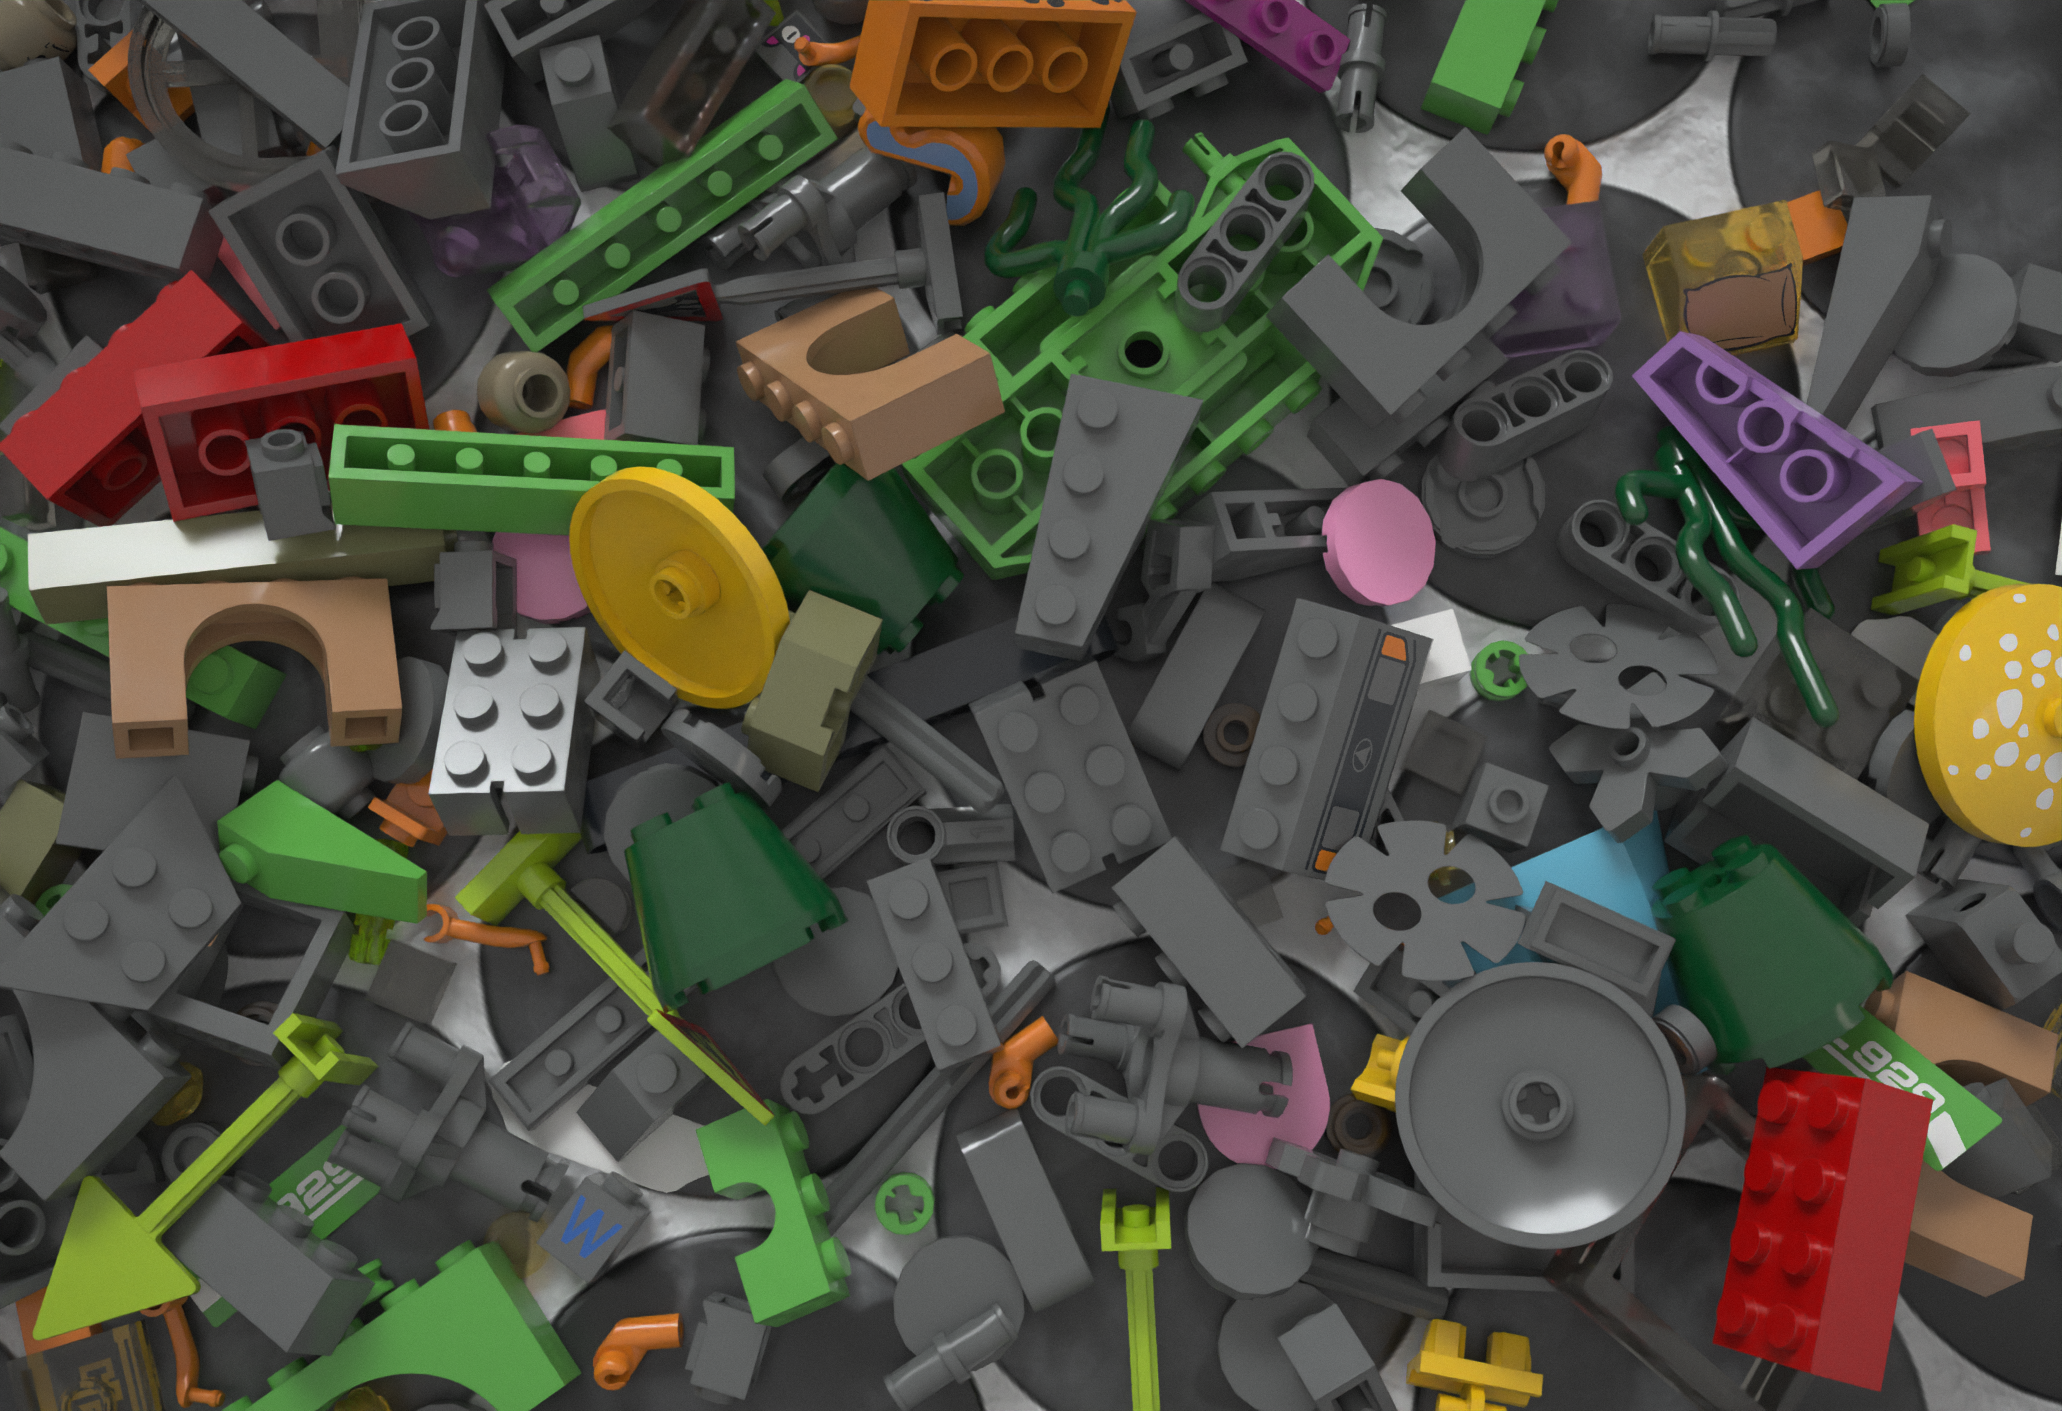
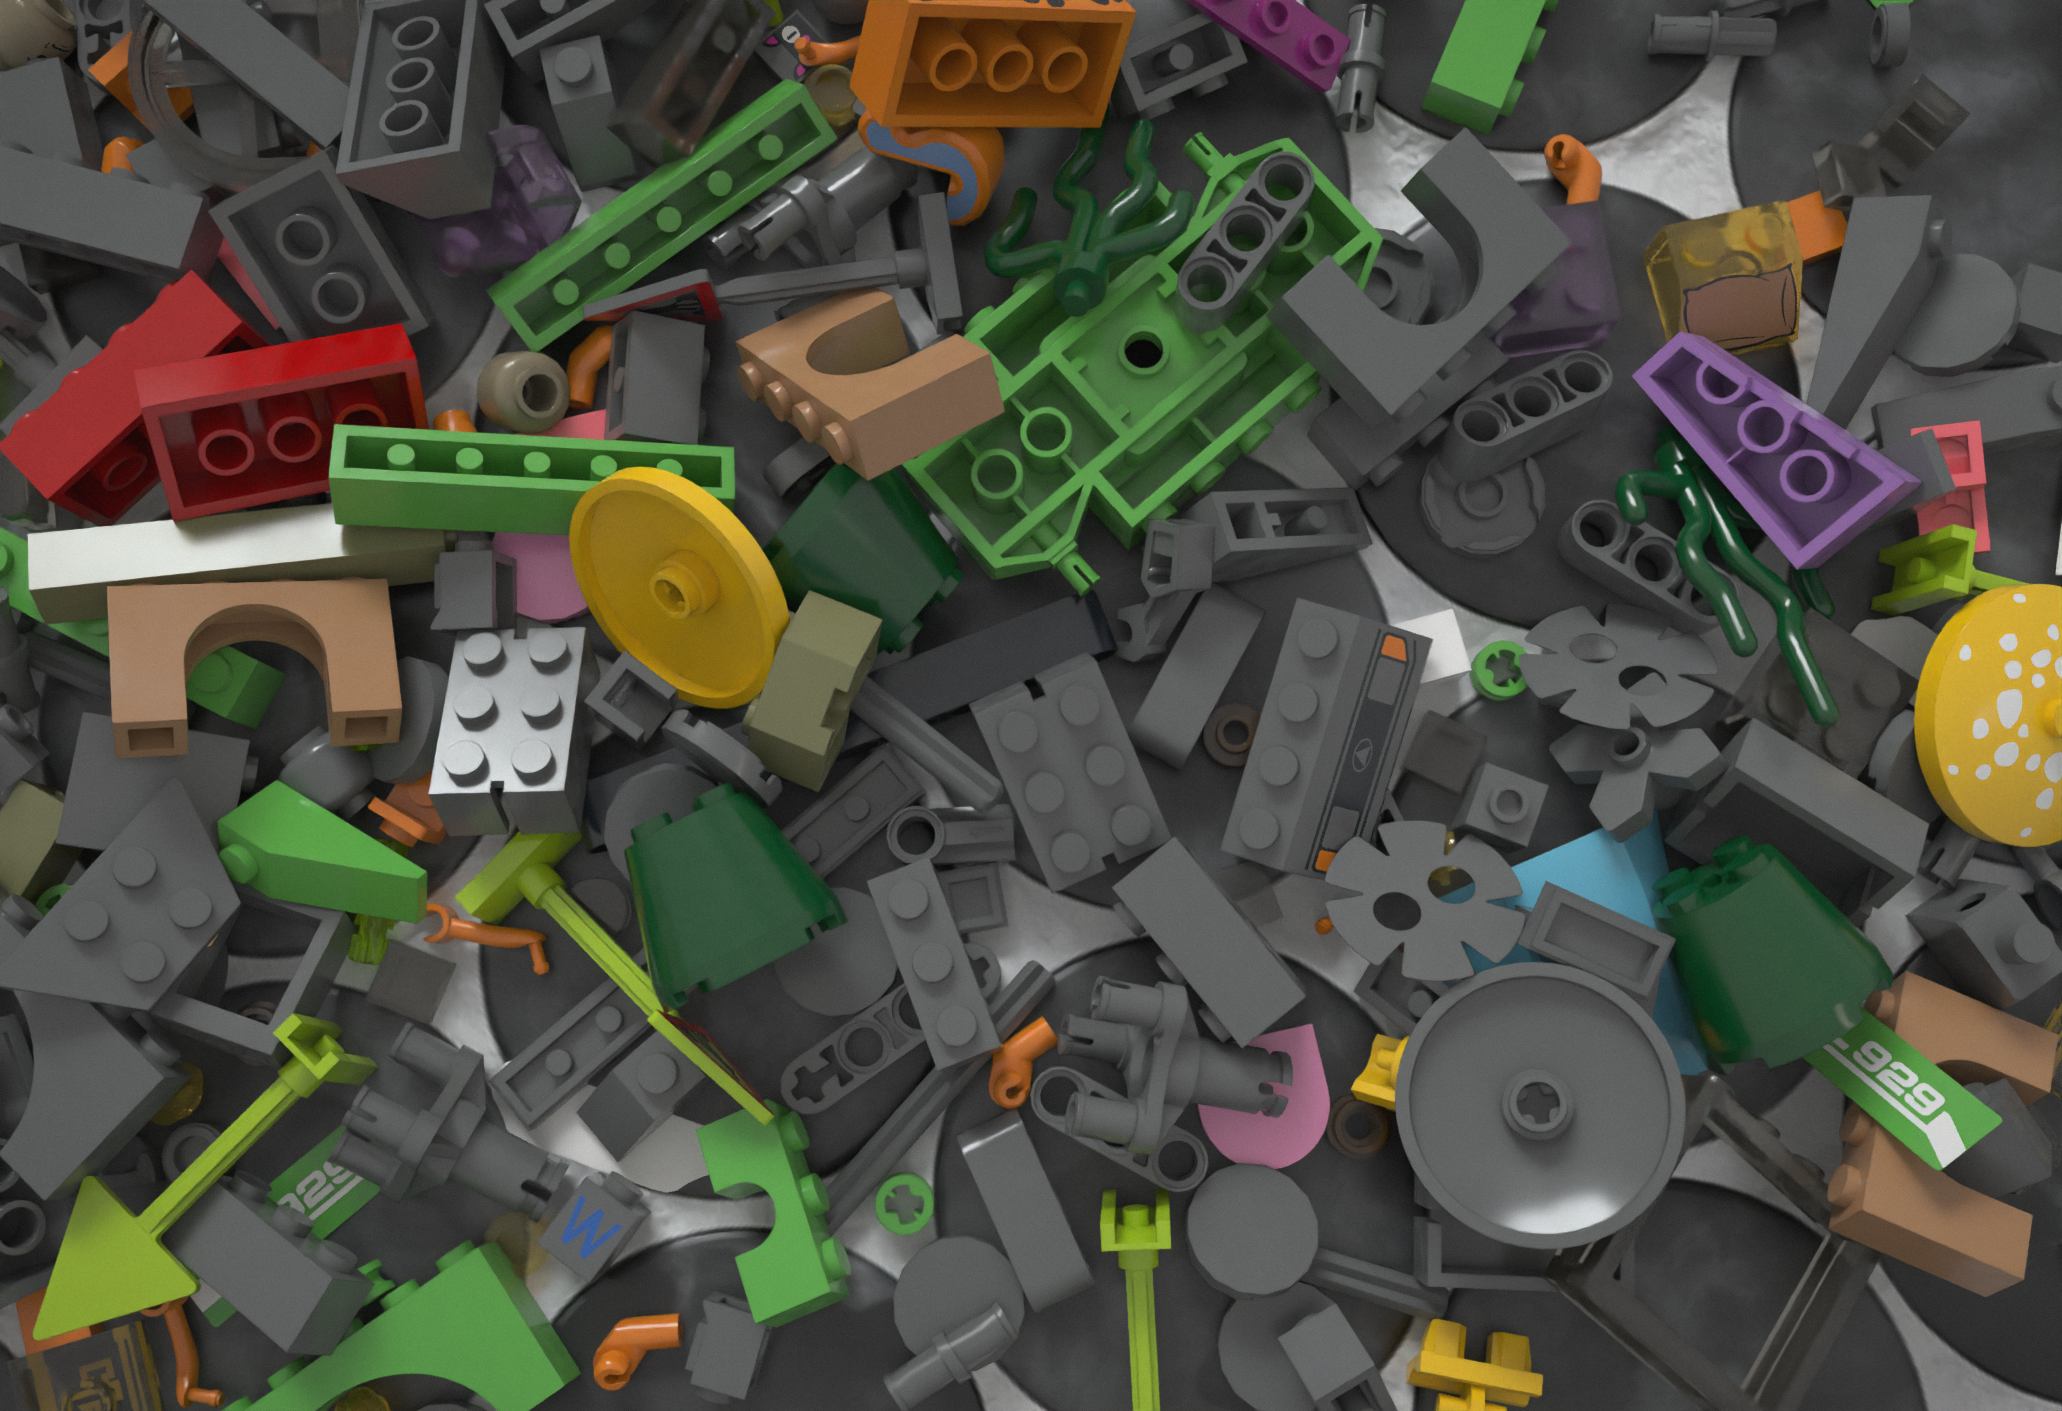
dark grey window [245,429,336,541] -> none
dark grey wedge [1015,374,1203,661] -> none
dark grey plant [1265,1137,1441,1257] -> none
bright pink tile [1321,479,1436,607] -> none
dark grey tile [1652,1004,1717,1075] -> none
red brick [1712,1067,1933,1392] -> none

